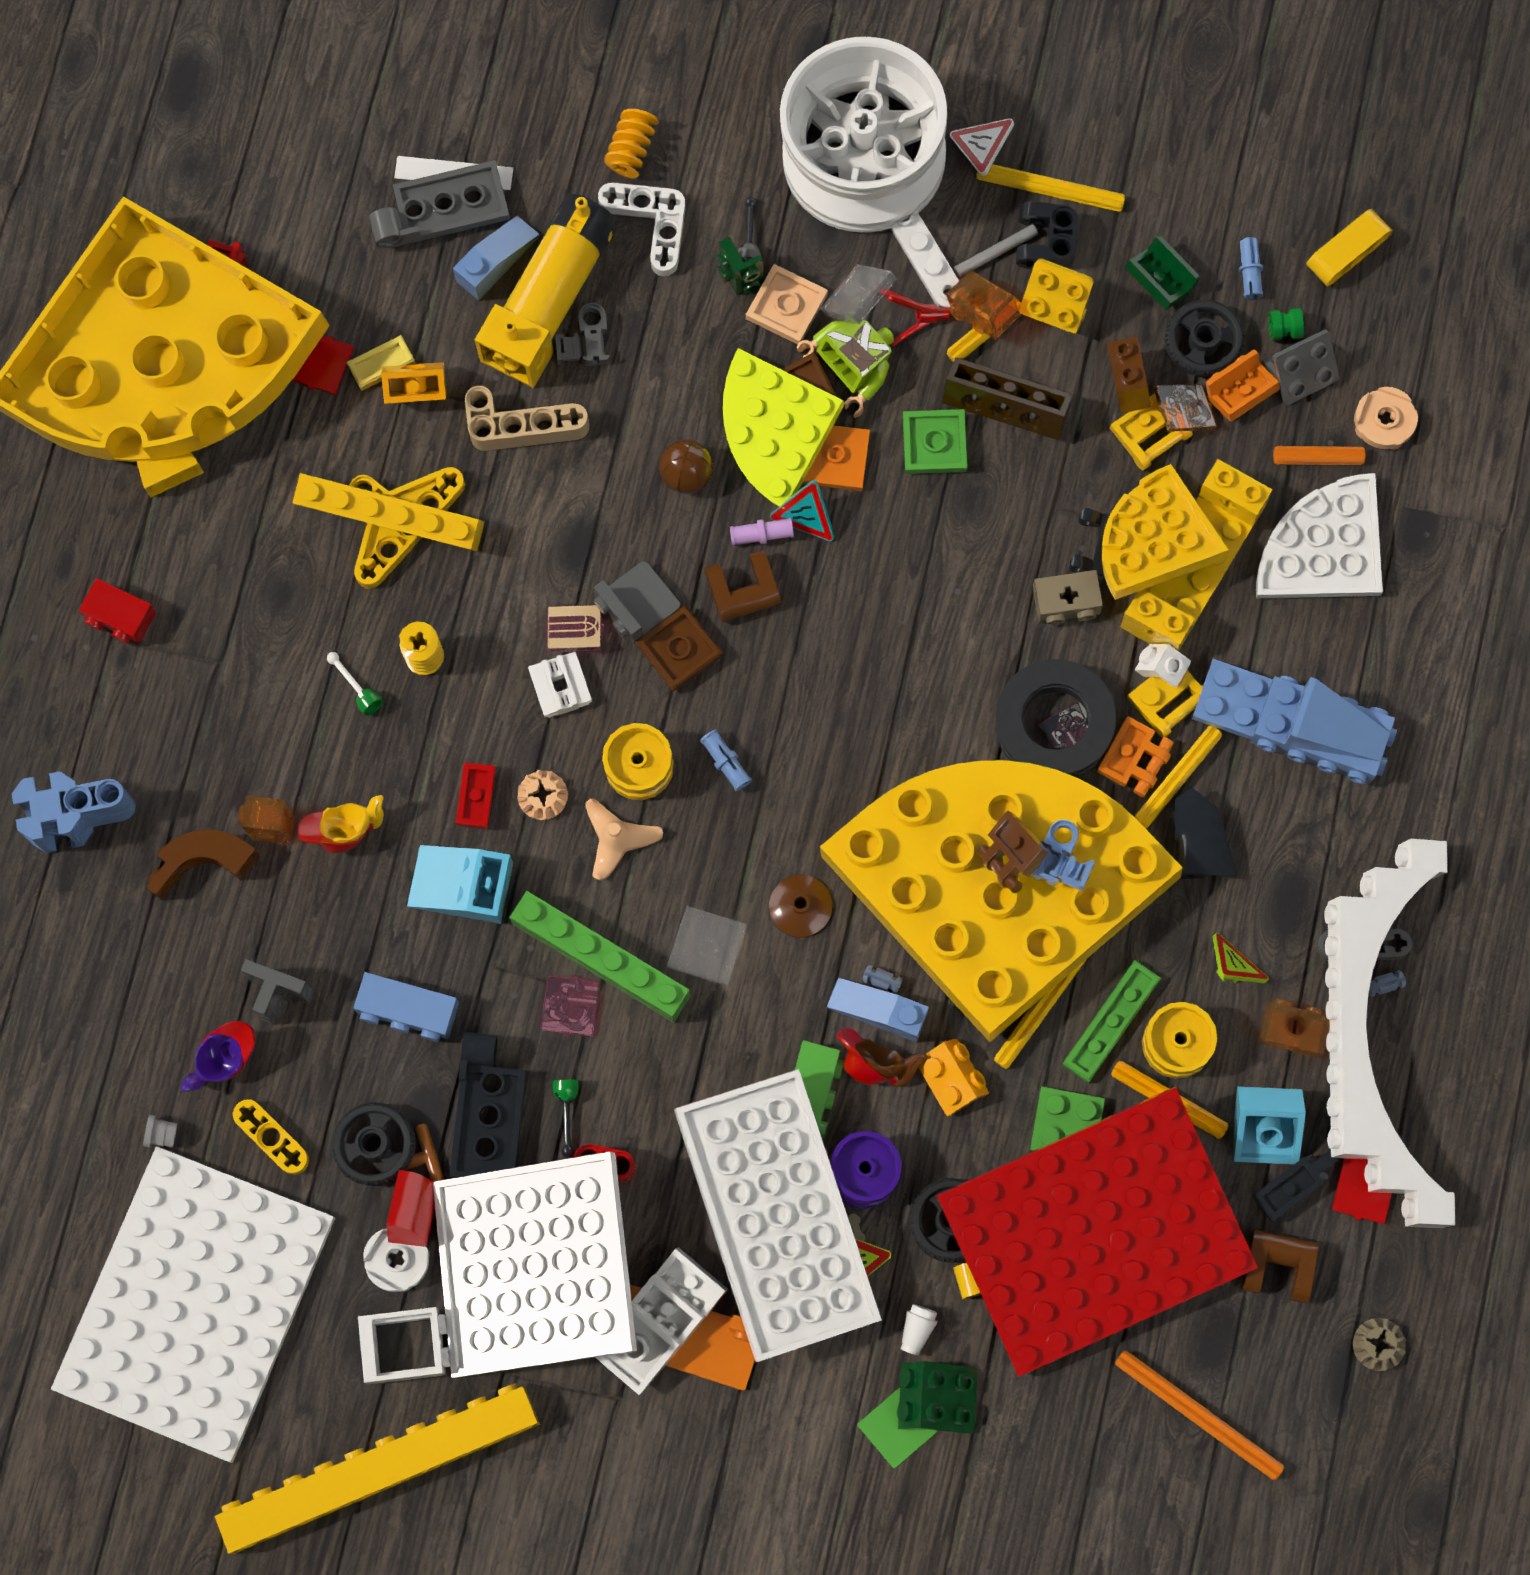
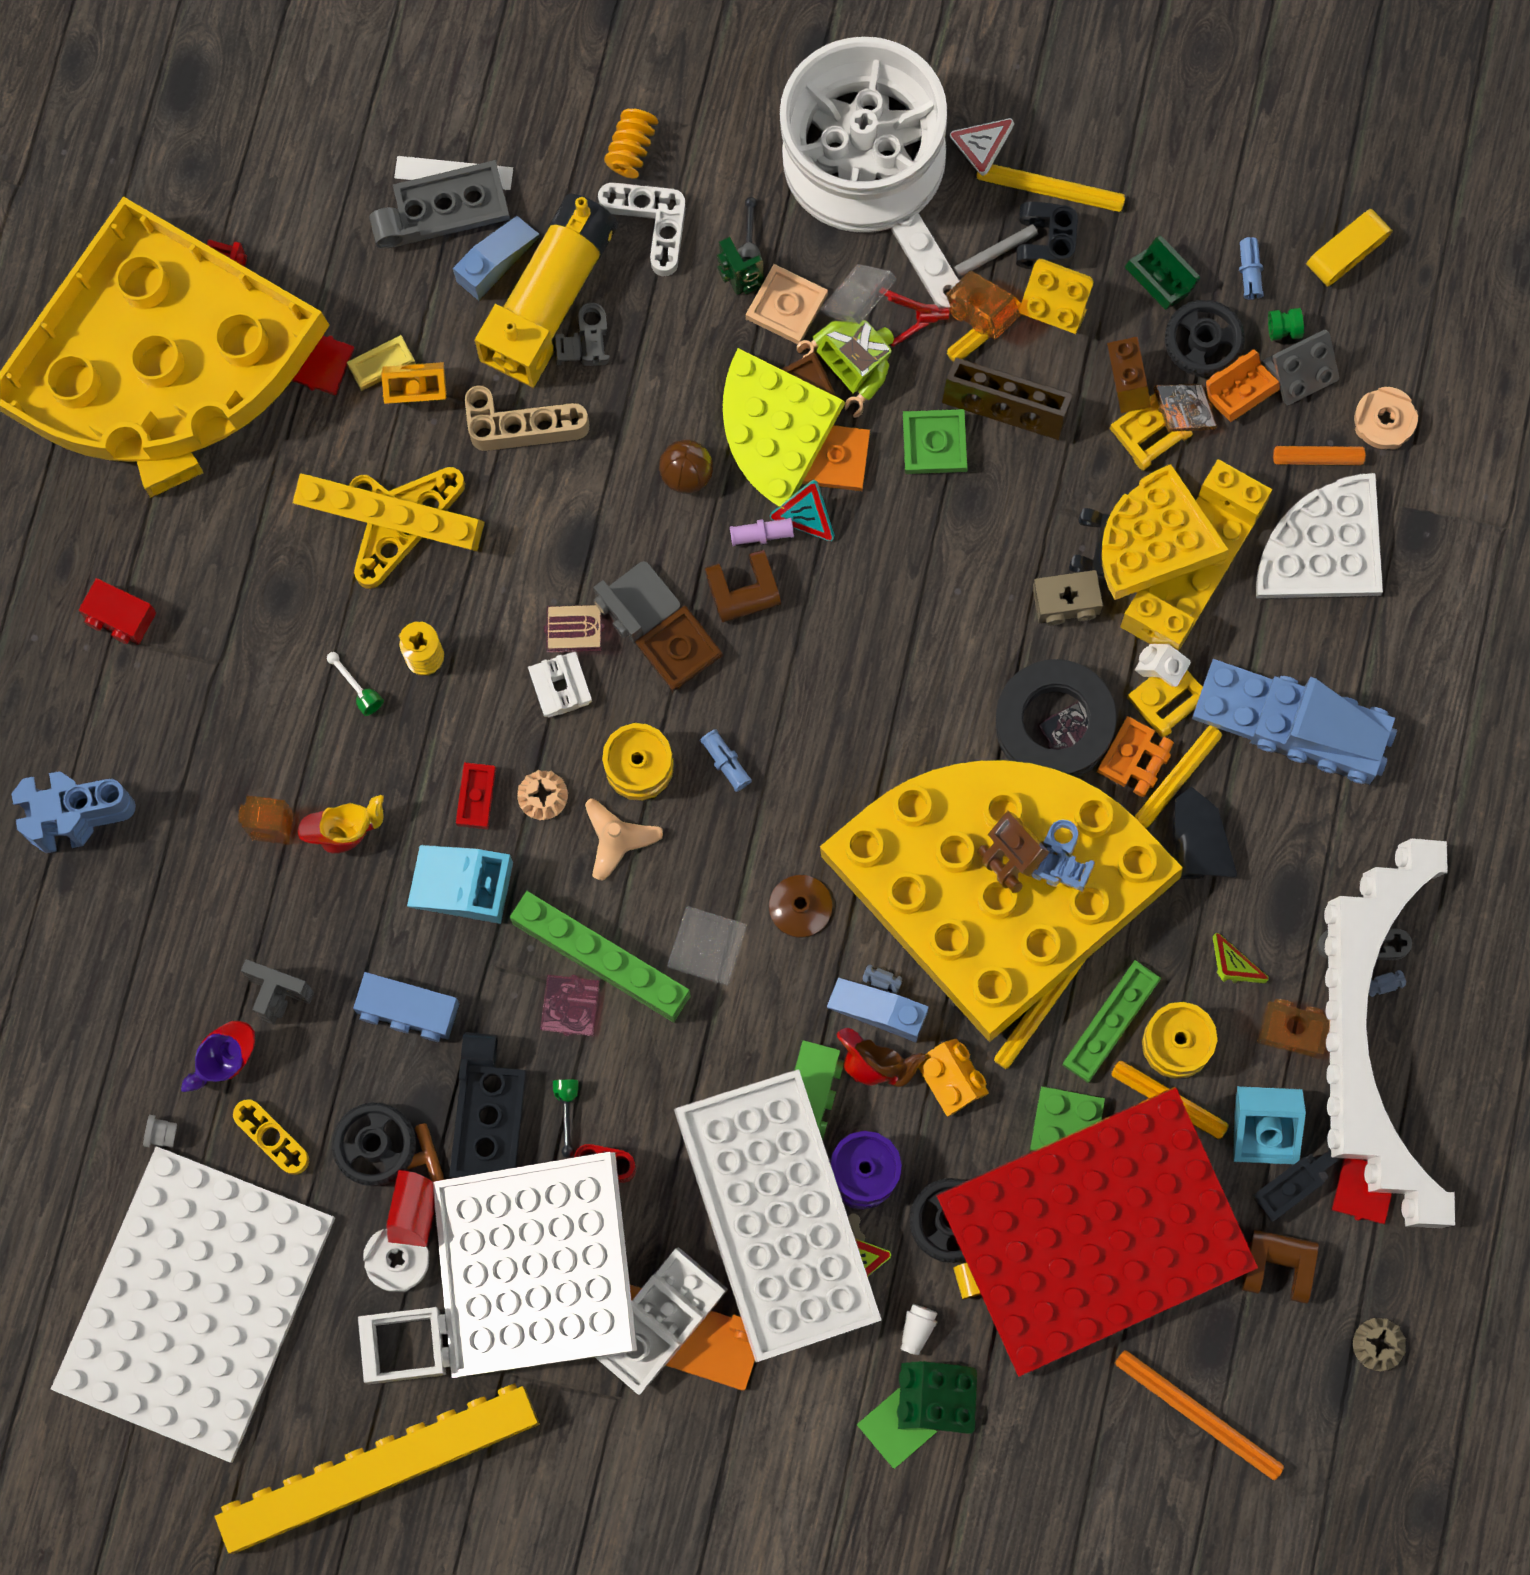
reddish brown arch [146,830,260,900] -> none

